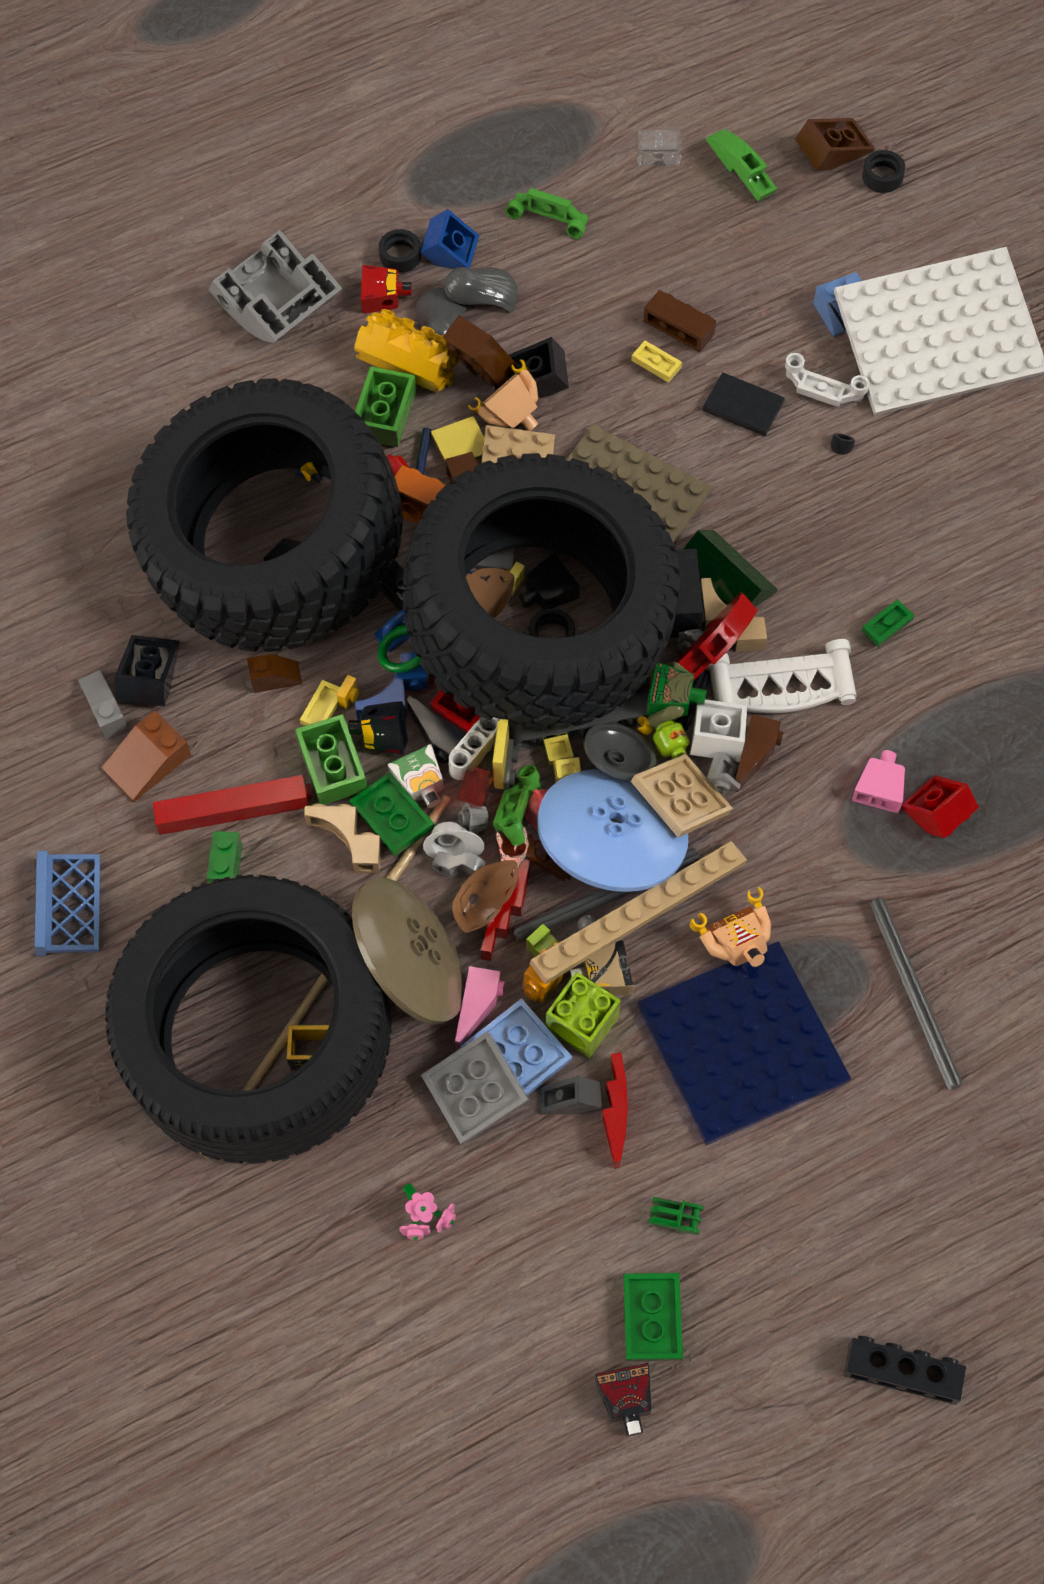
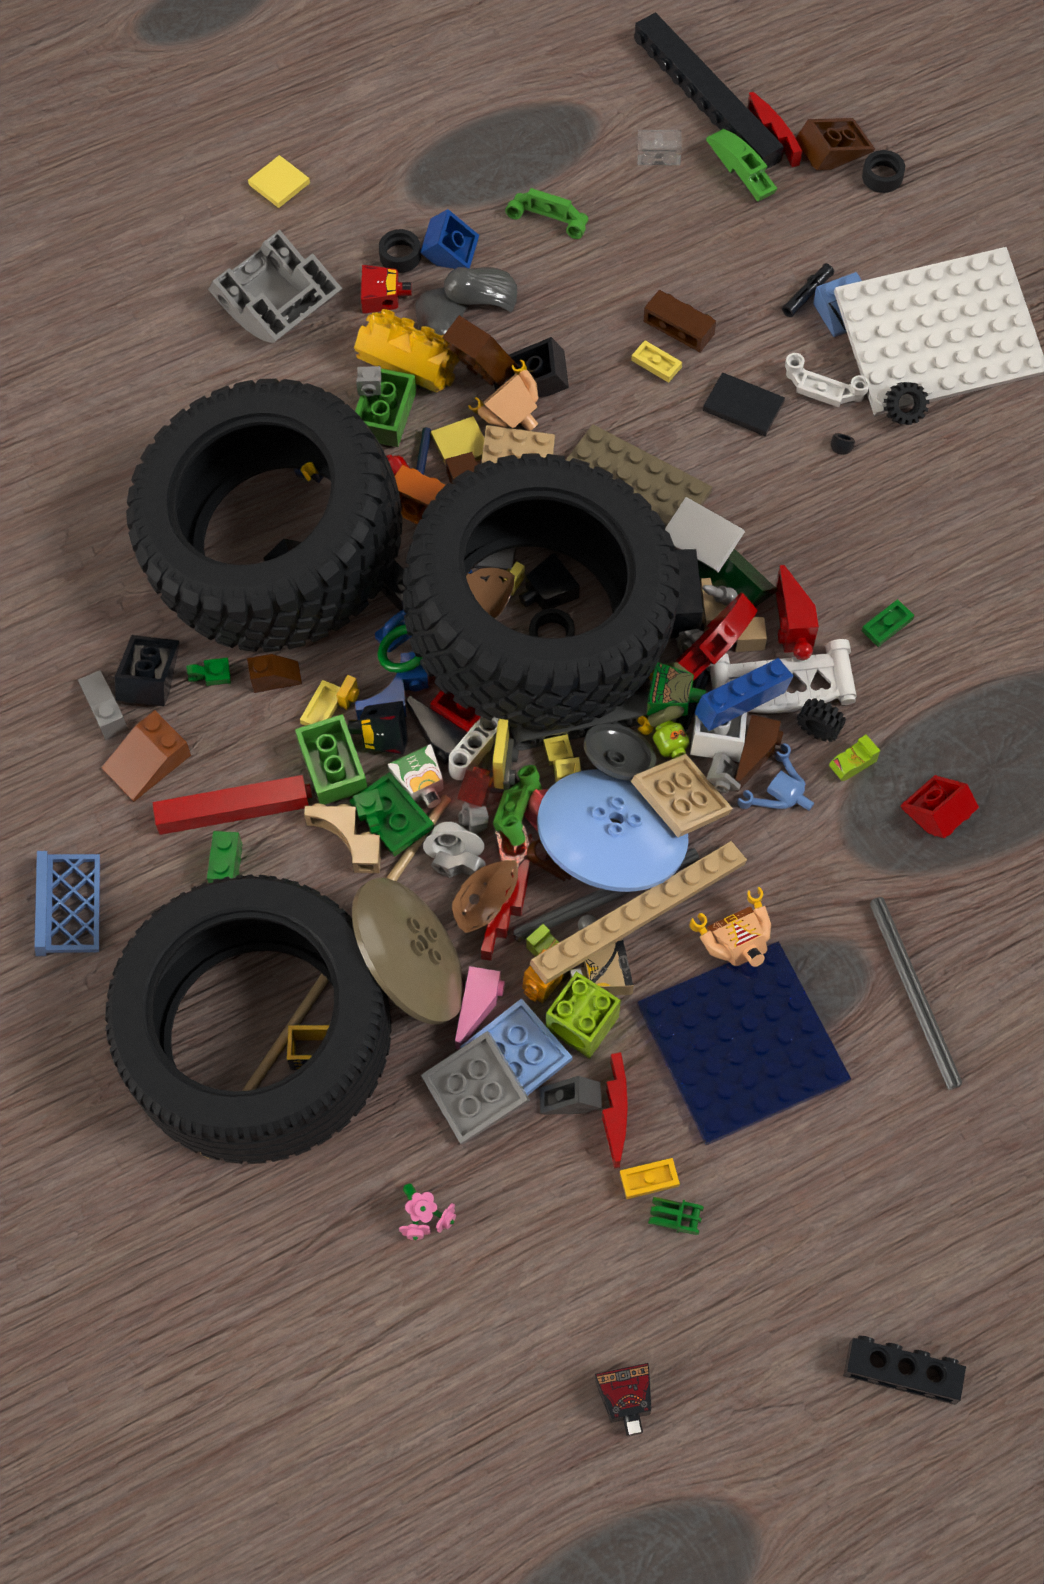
green plate [623,1273,683,1361] -> none
bright pink torso [852,750,905,813] -> none
none -> green plate [186,657,231,686]
none -> light yellow tile [248,155,310,208]
none -> green plate [353,789,385,834]
none -> light grey bracket [356,366,381,396]
none -> yellow plate [620,1158,680,1199]
none -> black brick [634,12,784,170]
none -> white tile [665,497,745,572]
none -> blue brick [694,658,793,731]
none -> light grey bar [702,585,738,606]
none -> medium blue piece [737,743,814,811]
none -> red slope [747,92,802,168]
none -> red slope [775,565,819,661]
none -> black pin [782,263,834,317]
none -> black tyre [796,698,846,742]
none -> lime leg [829,734,880,781]
none -> black tyre [883,382,930,425]

